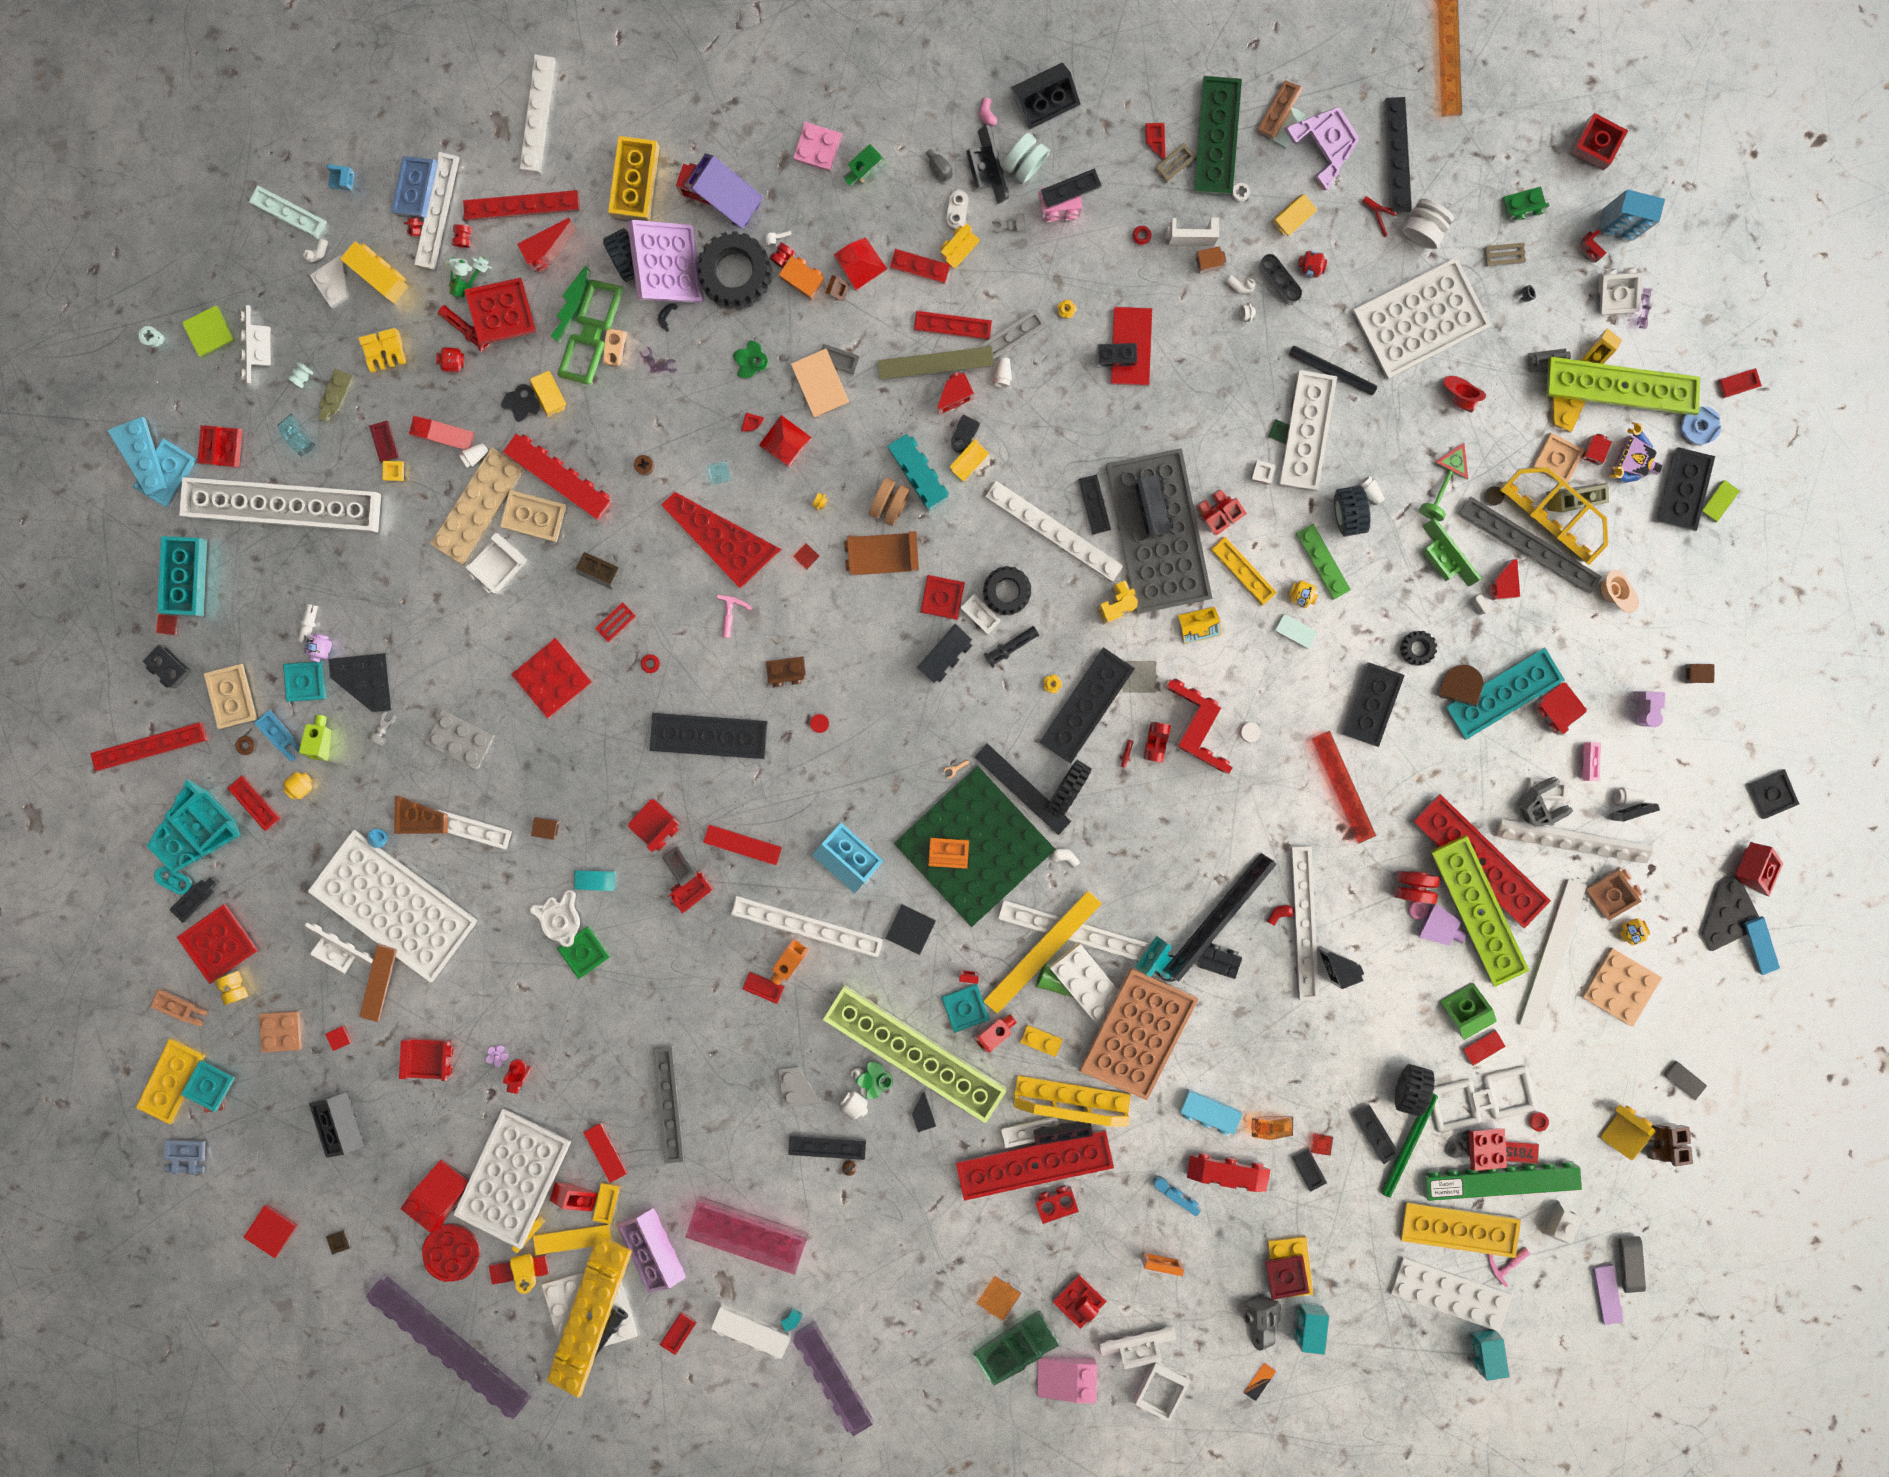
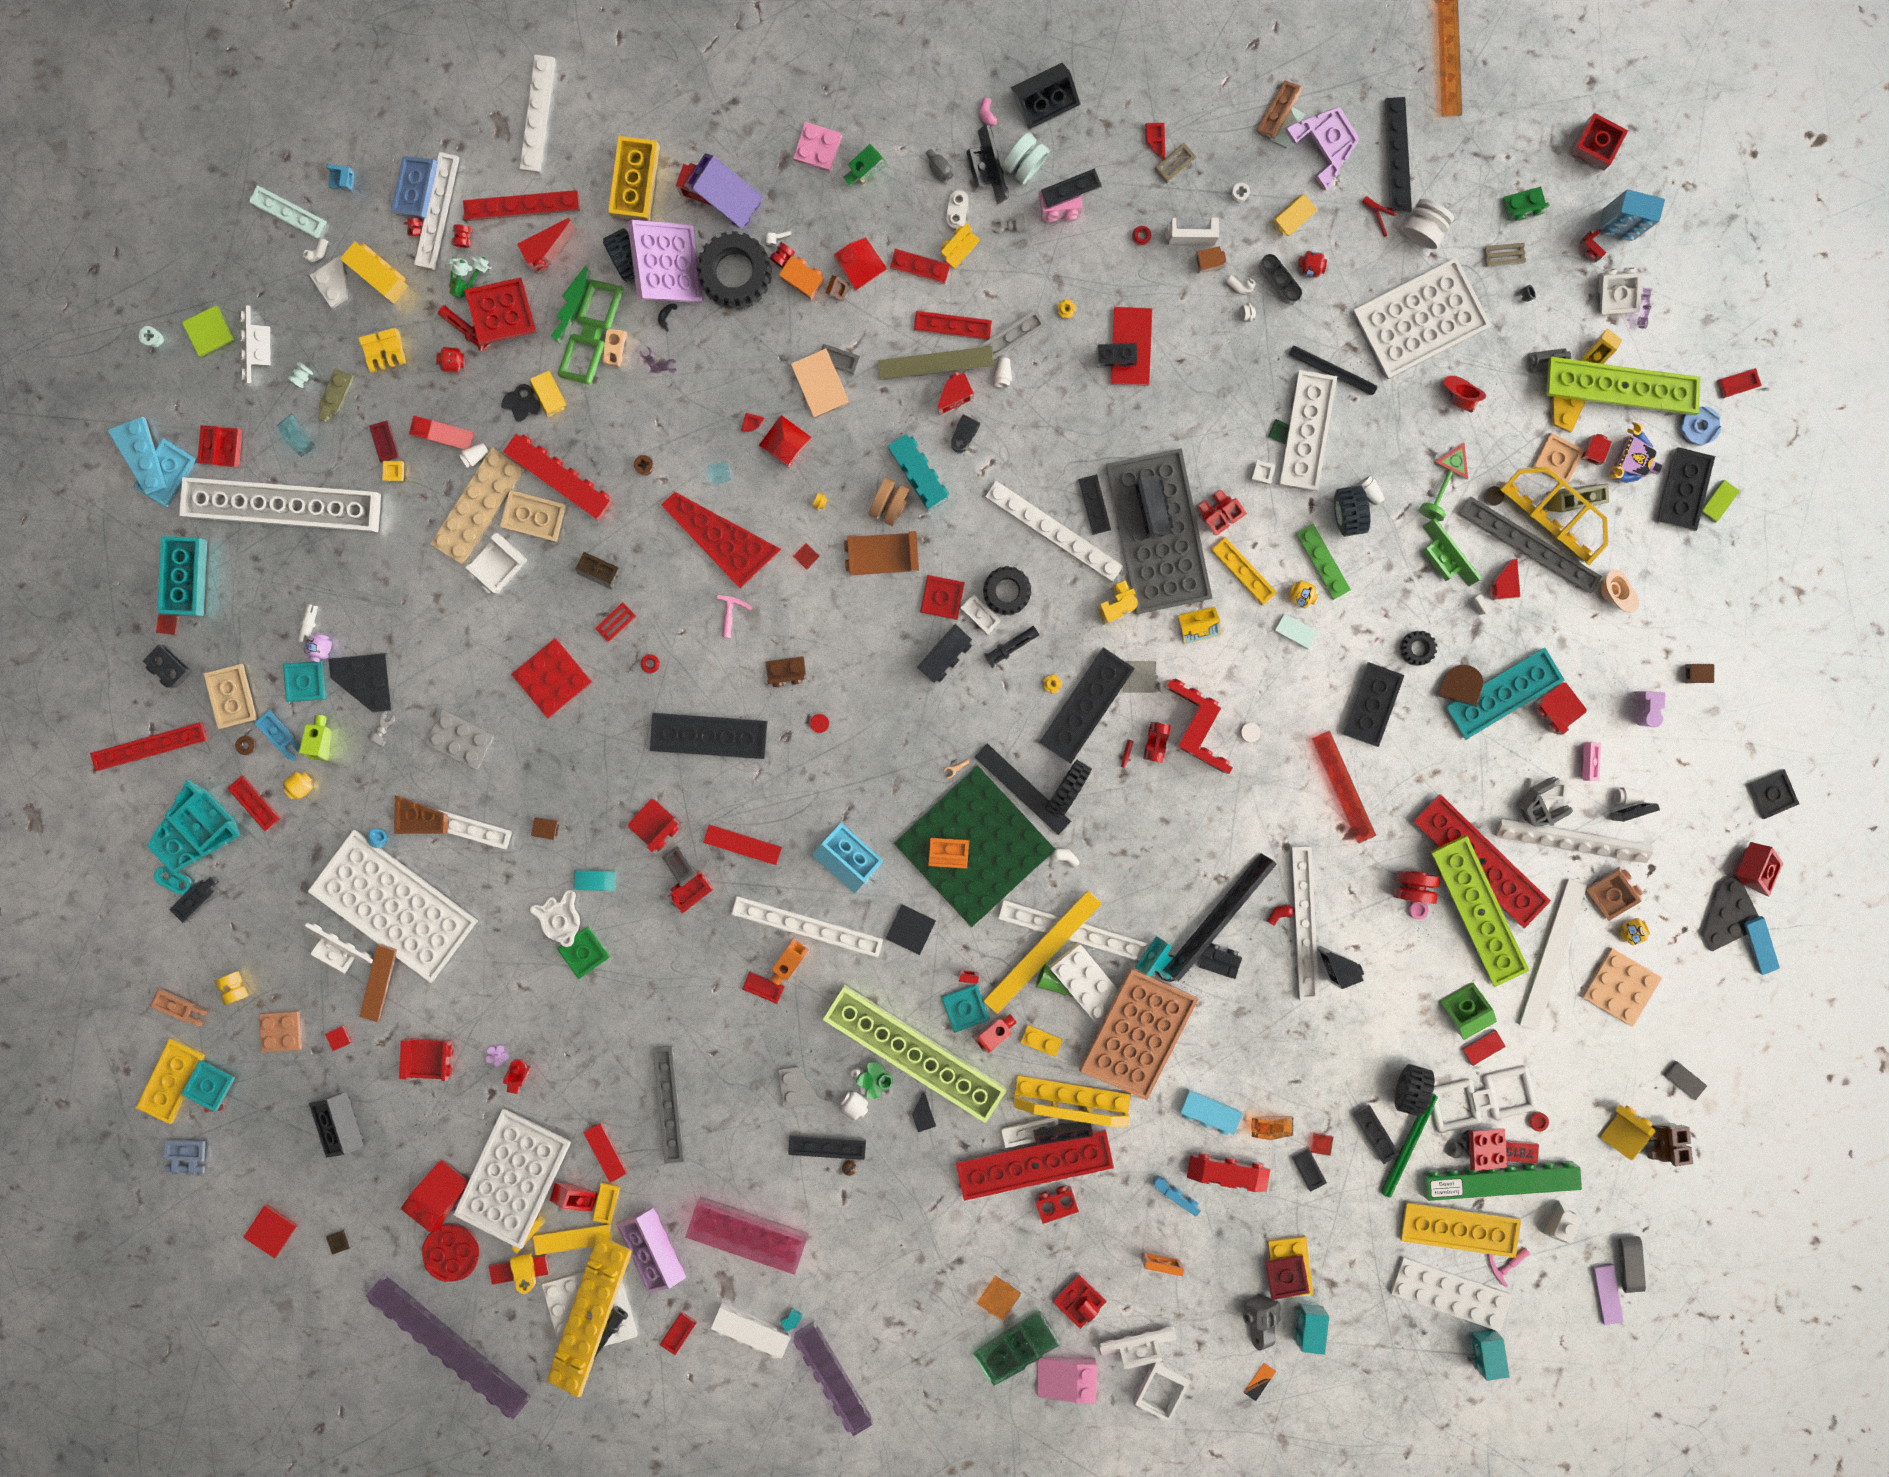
red plate [176,904,259,984] -> none
green plate [733,341,769,378] -> none
yellow panel [949,438,989,482] -> none
dark green plate [1194,76,1242,196] -> none
lavender torso [1416,904,1467,946] -> none

